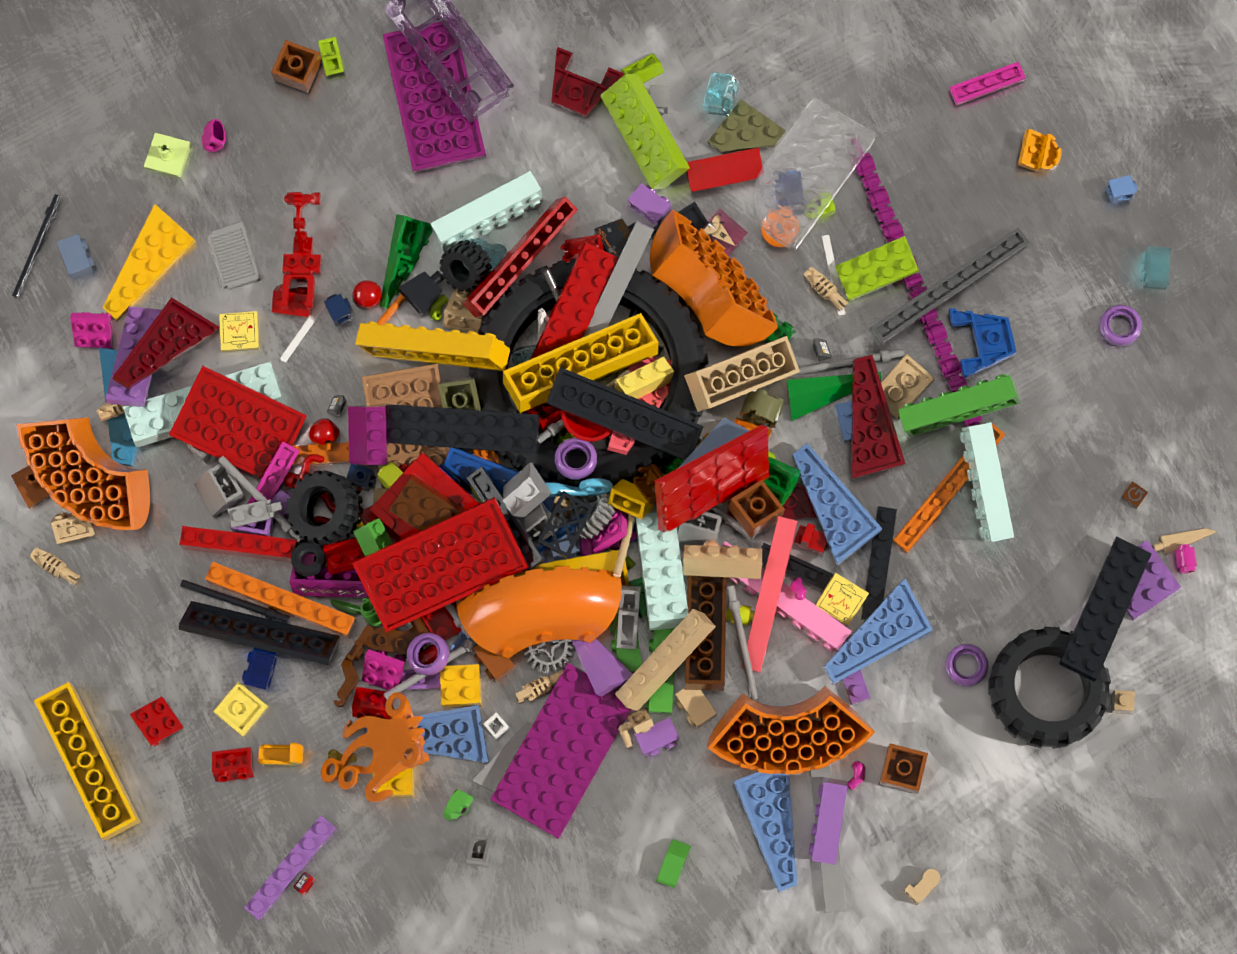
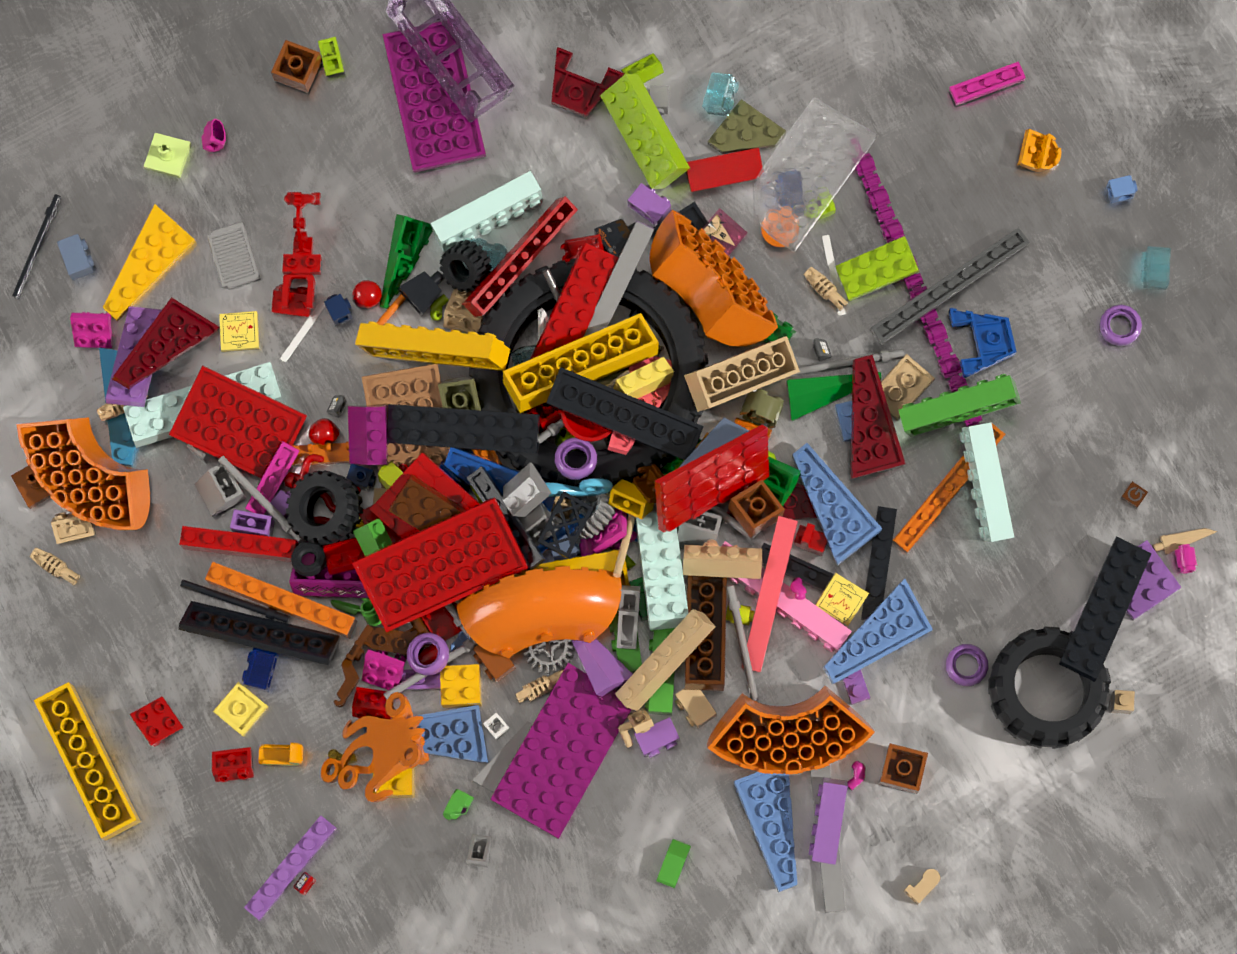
light grey hinge [227,500,283,528] -> none

